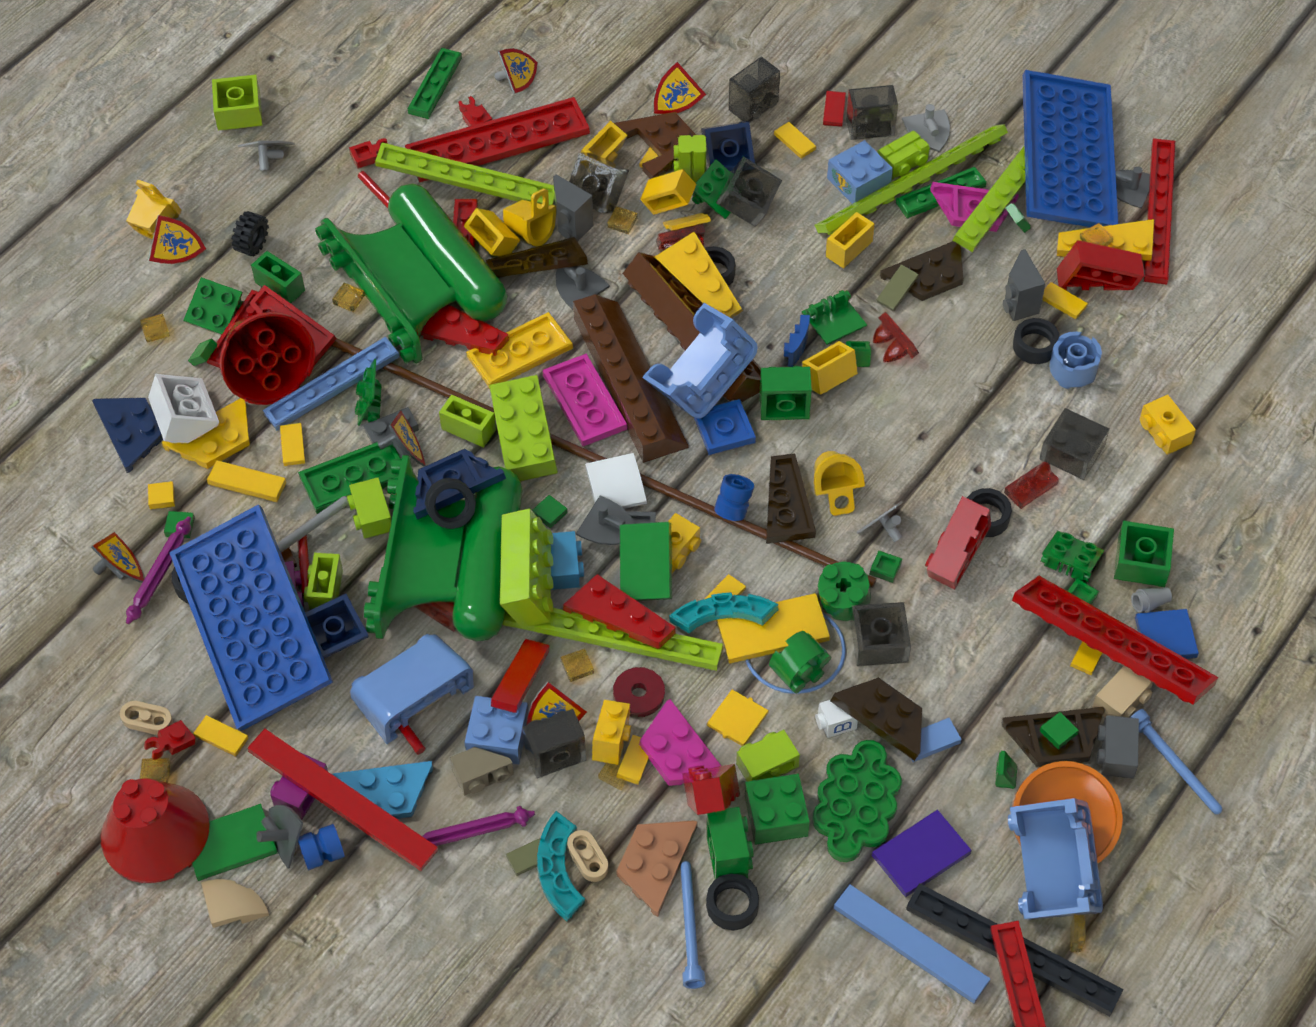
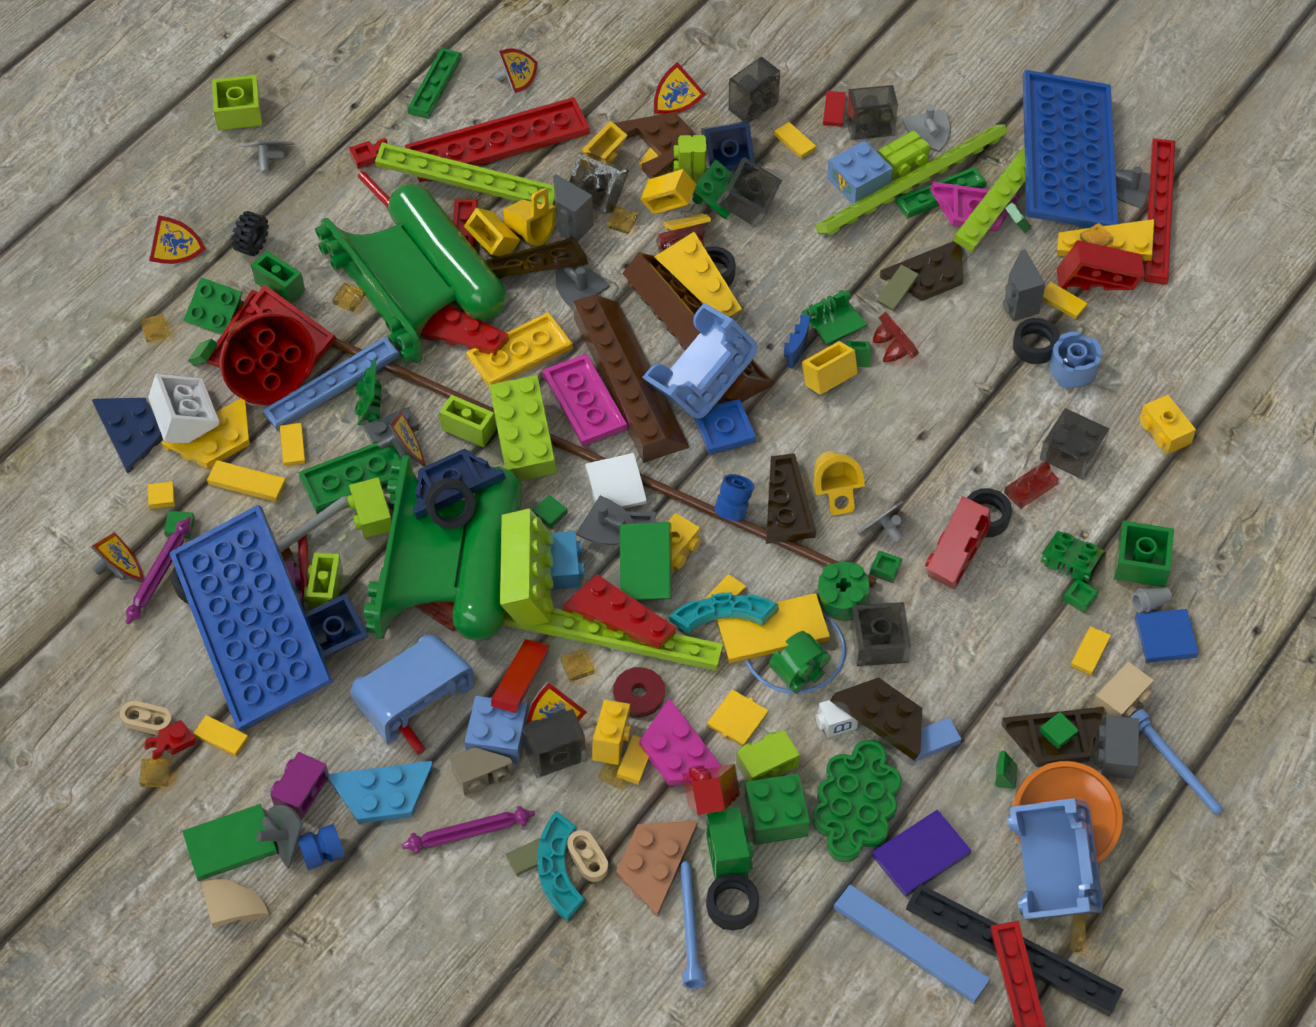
red cone [101,778,210,883] -> none
yellow container [126,180,182,239] -> none
red tile [247,728,438,871] -> none
red plate [458,96,492,127] -> none
green brick [759,366,812,420] -> none
yellow brick [825,212,875,269] -> none
red plate [1012,575,1219,705] -> none

